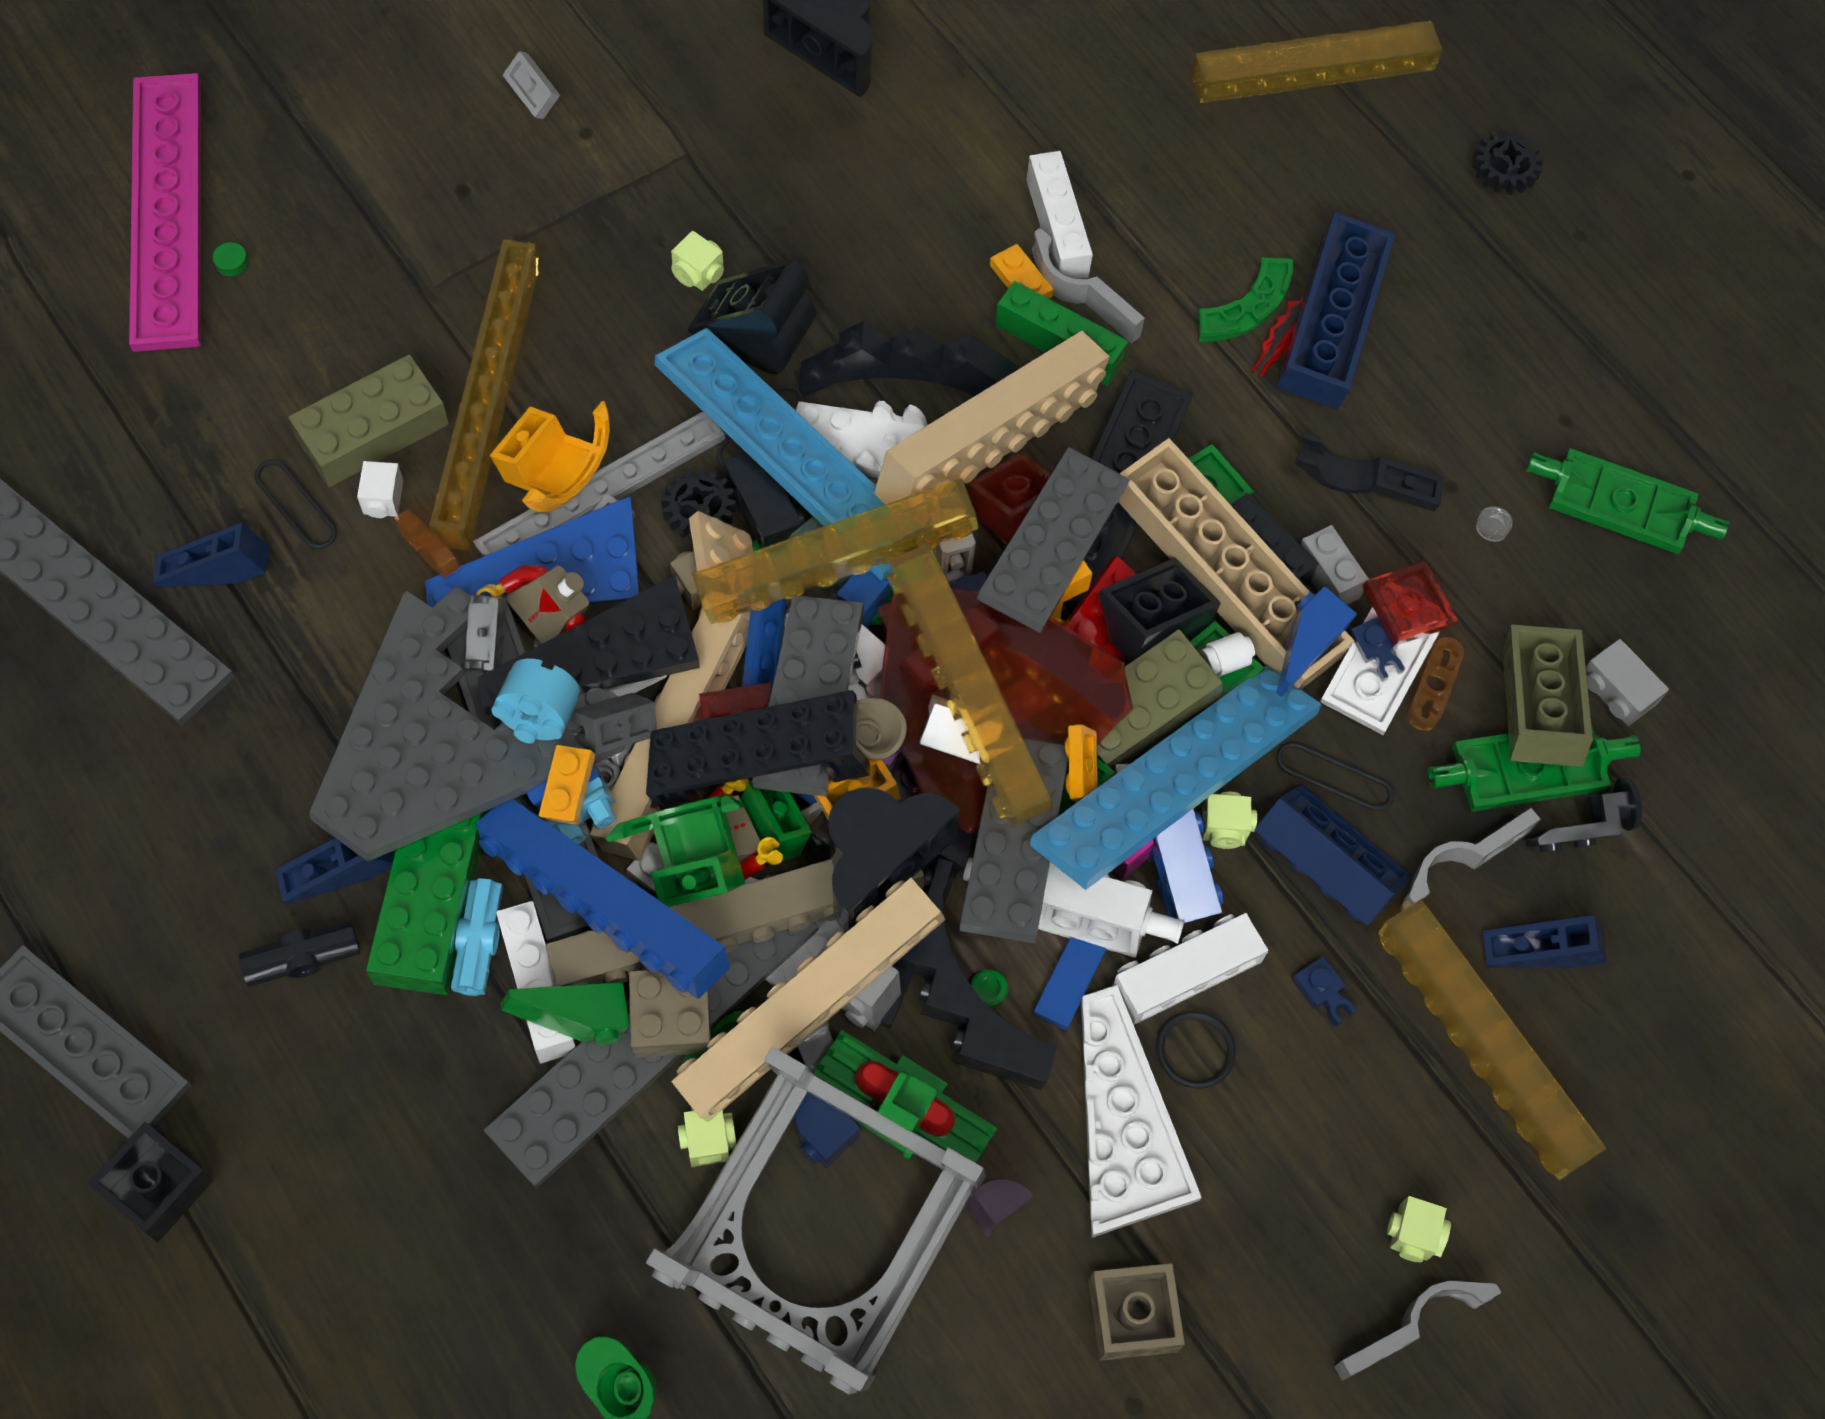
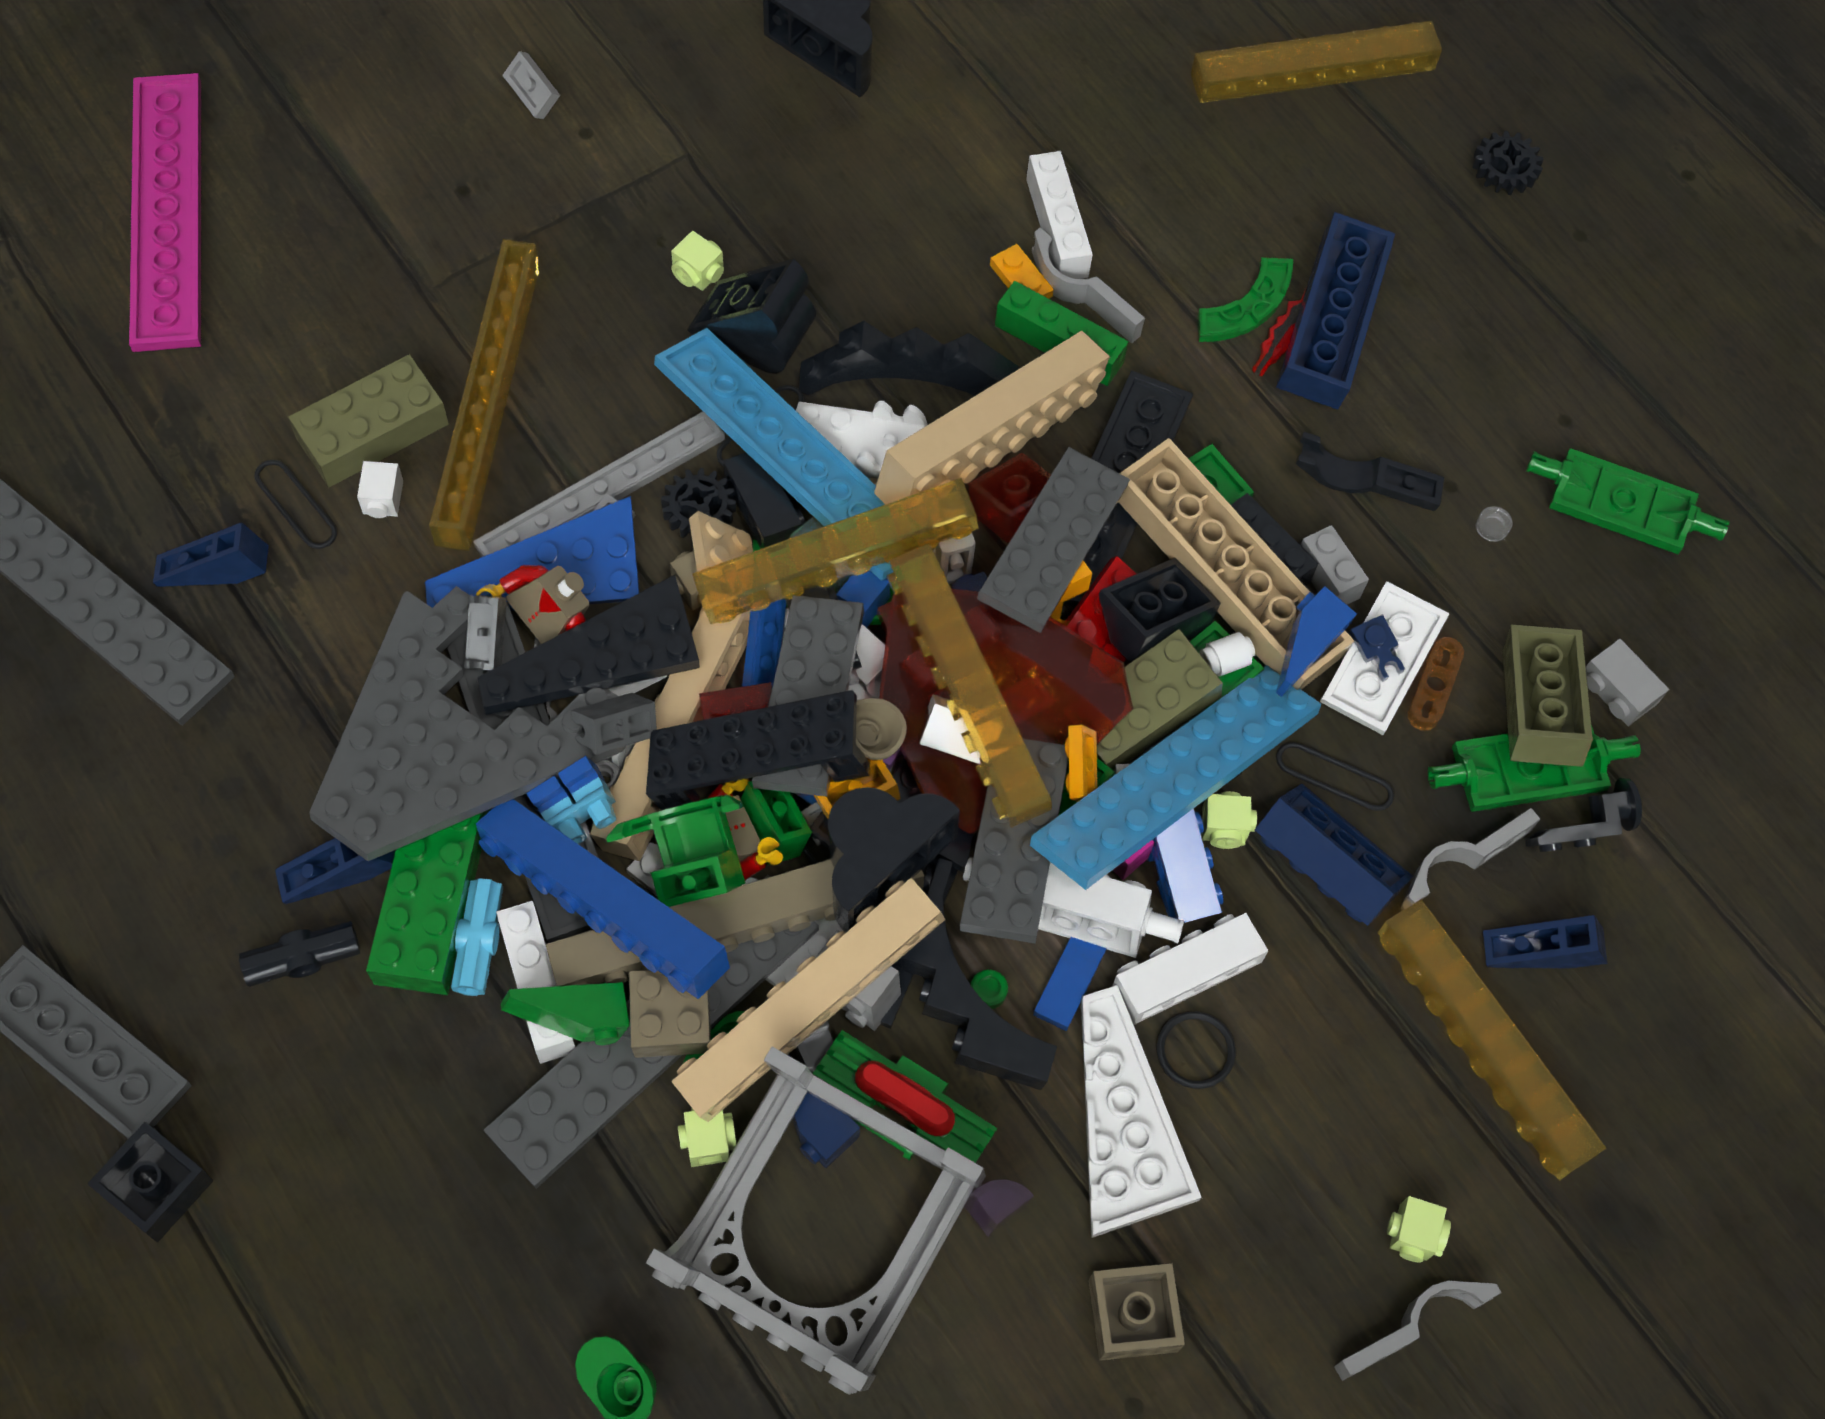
green tile [213,242,248,276] -> none
clear orange beam [393,509,460,579] -> none
light orange piece [489,401,610,512] -> none
medium azure brick [491,659,580,744] -> none
light orange plate [539,745,596,825] -> none
green panel [877,1071,938,1132] -> none
dark blue plate [1292,956,1357,1027] -> none
clear red plate [1362,561,1458,647] -> none

